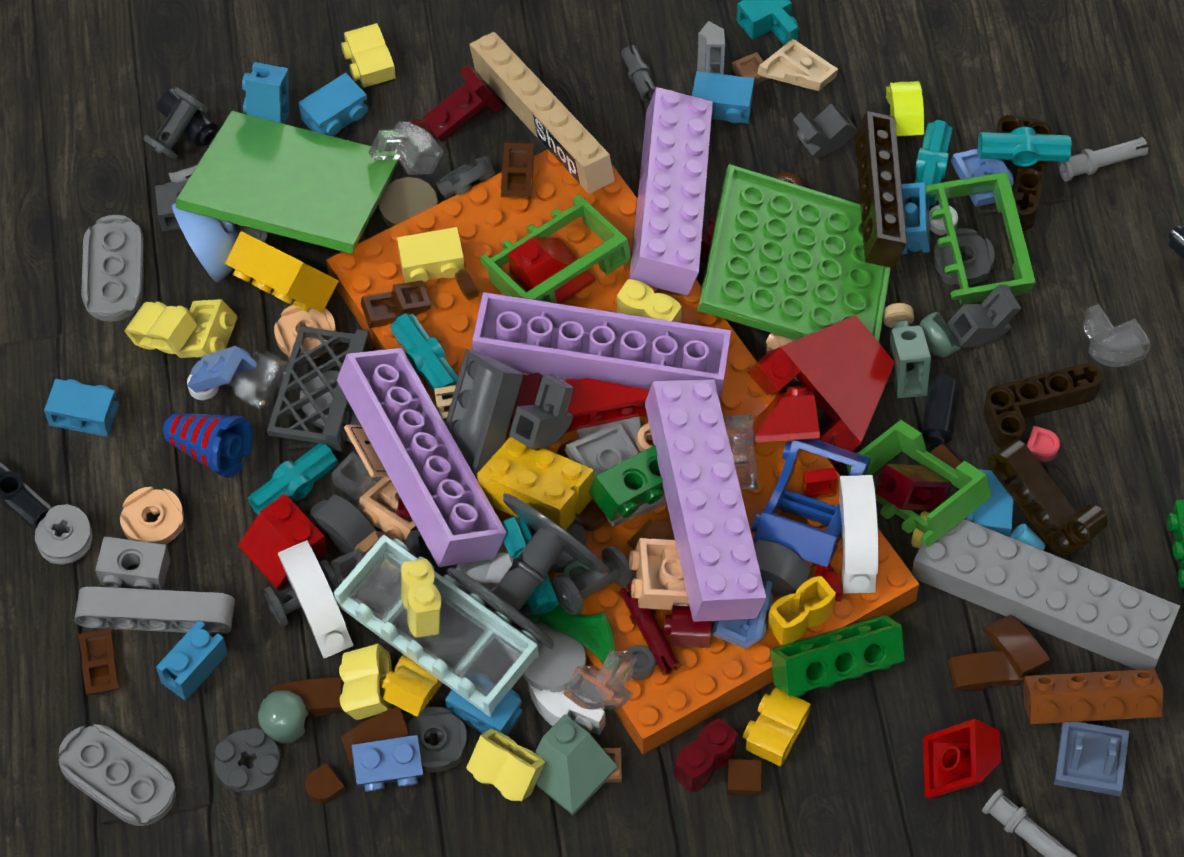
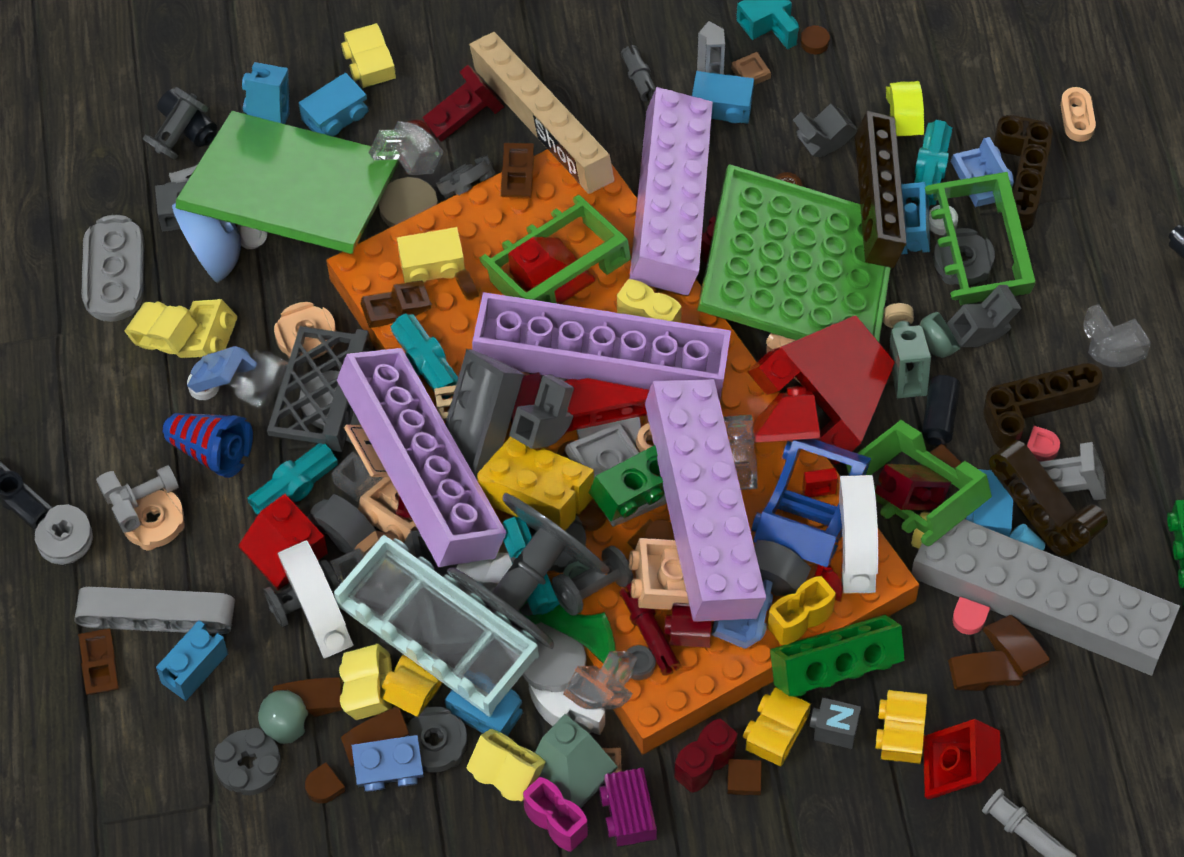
dark azure brick [44,379,119,437] -> none
light grey tile [59,724,176,826] -> none
light grey brick [95,537,171,590] -> none
yellow piece [225,231,339,313] -> none
light yellow brick [401,559,441,638] -> none
tan wing [757,39,838,91] -> none
teal piece [977,127,1072,167] -> none
dark orange brick [1024,669,1163,724] -> none
sand blue plate [1054,722,1129,796] -> none
light grey pin [1057,137,1148,182] -> none
none -> light grey bar [96,465,179,533]
none -> dark pink brick [523,777,588,852]
none -> magenta brick [599,767,657,847]
none -> reddish brown tile [800,25,830,55]
none -> dark grey brick [809,698,861,749]
none -> yellow brick [875,690,927,764]
none -> coral tile [952,597,990,635]
none -> light grey bracket [1039,442,1106,500]
none -> light nougat plate [1060,87,1096,142]

